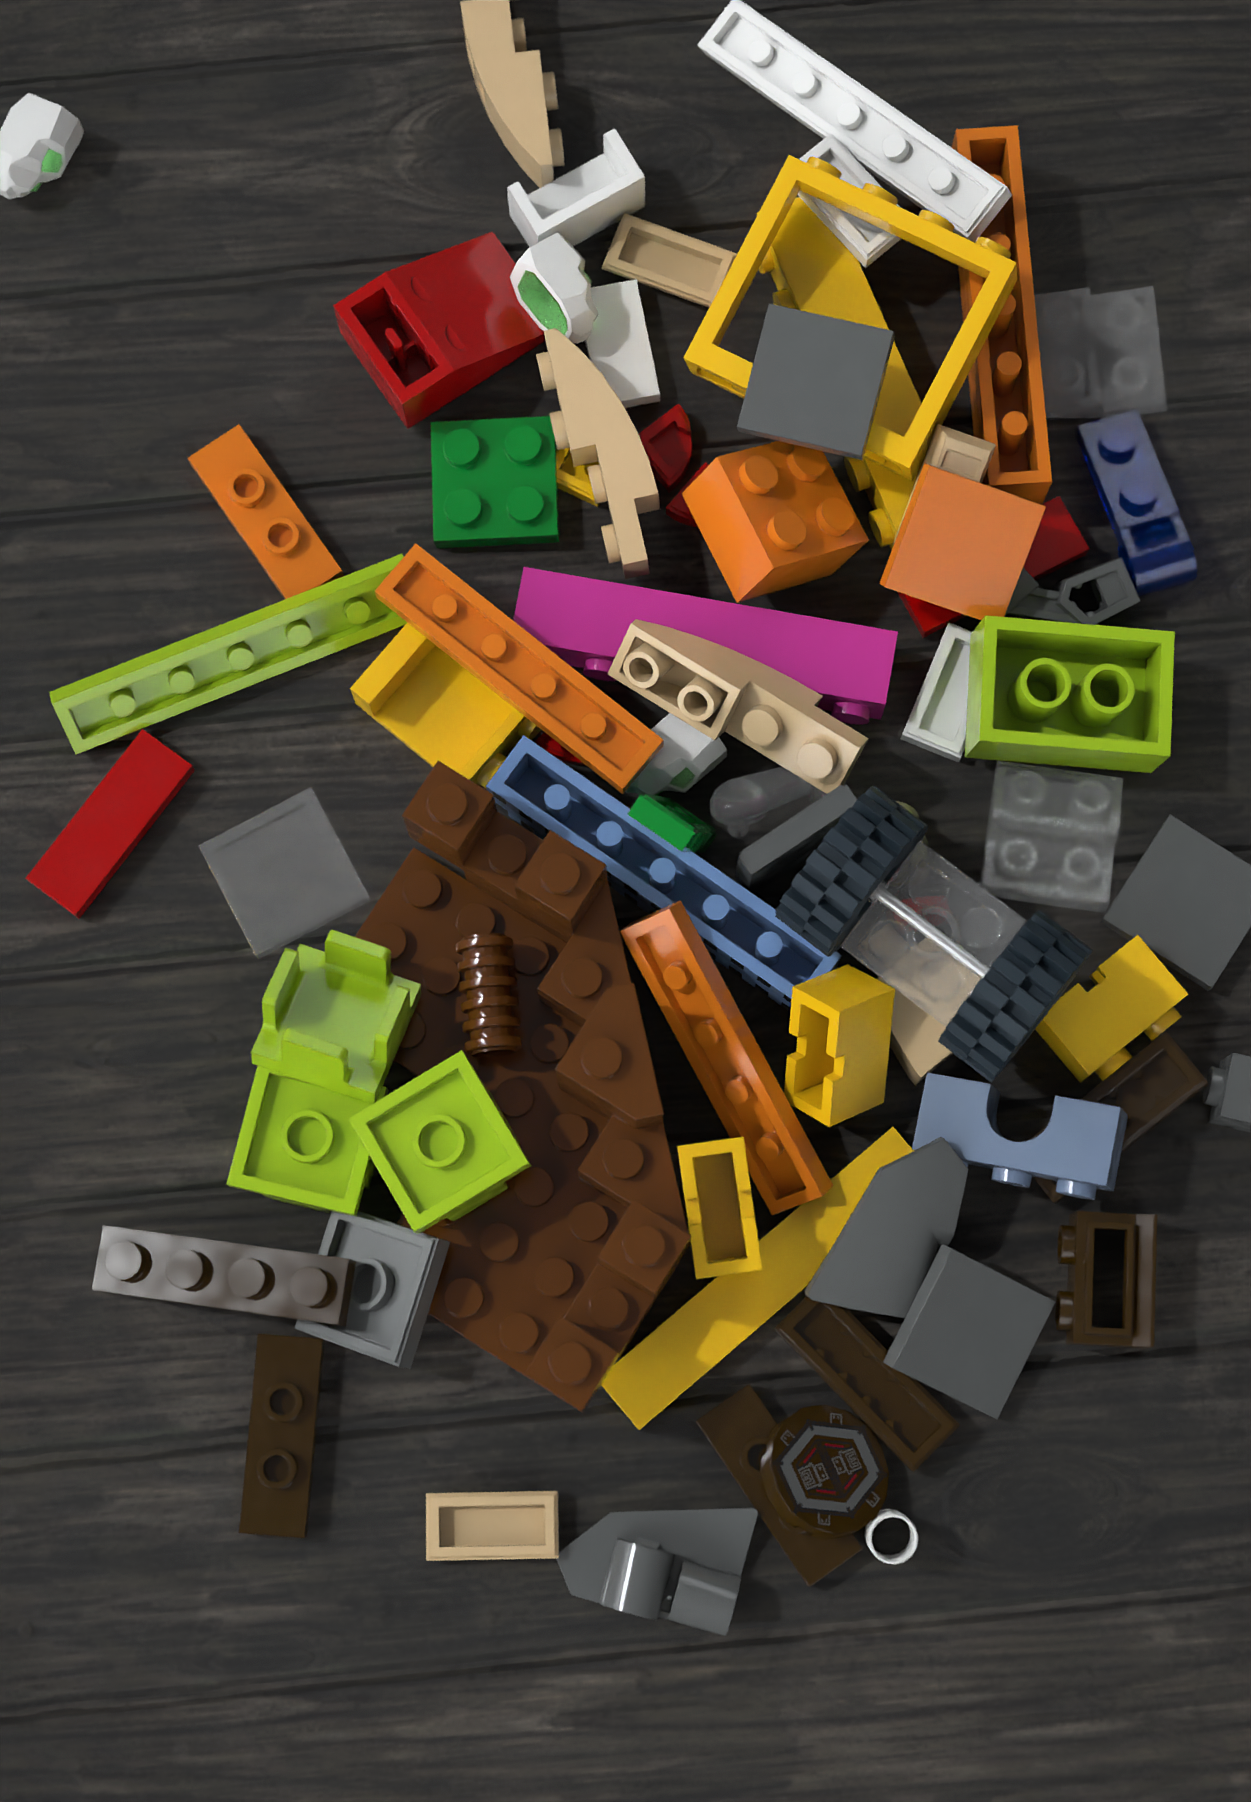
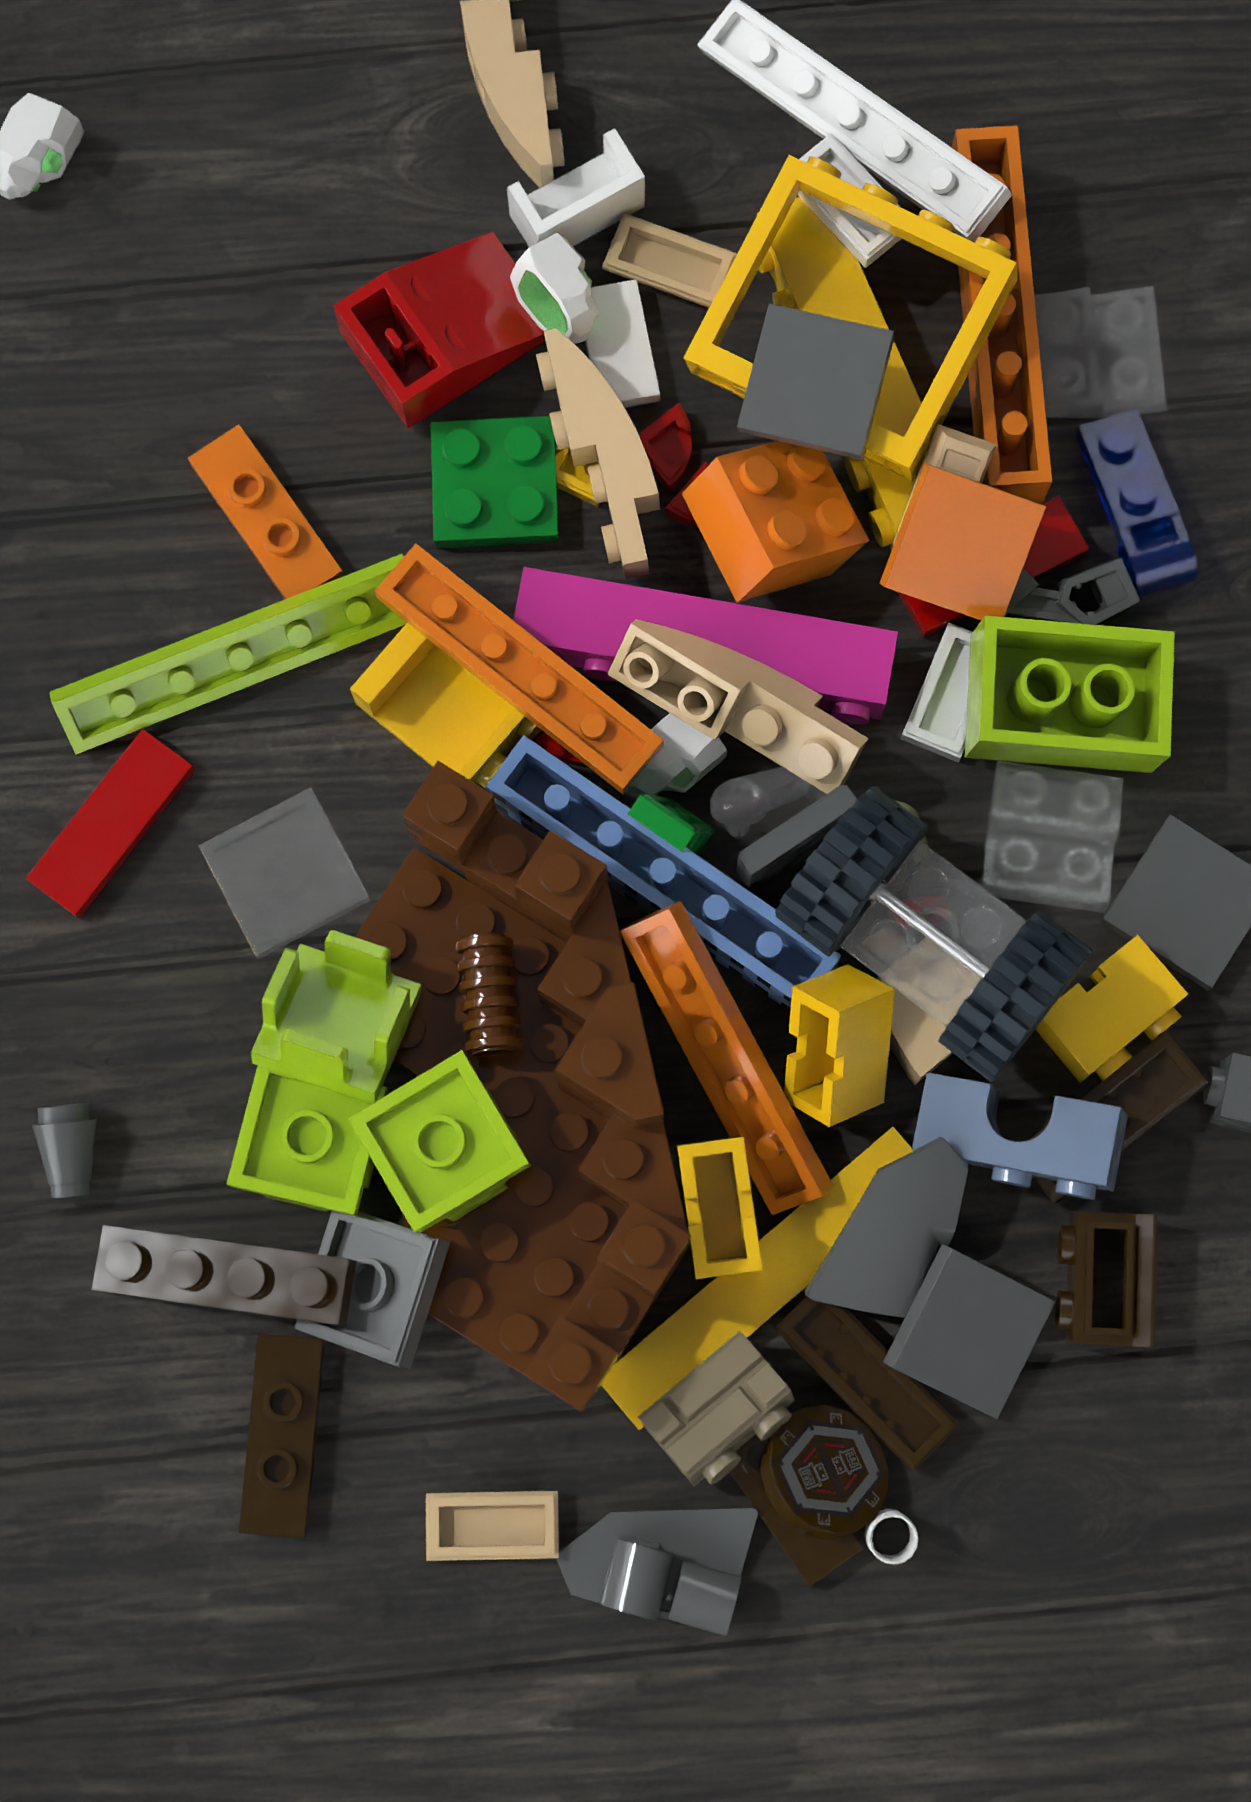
none -> dark grey cone [32,1103,97,1198]
none -> dark tan brick [638,1331,795,1486]

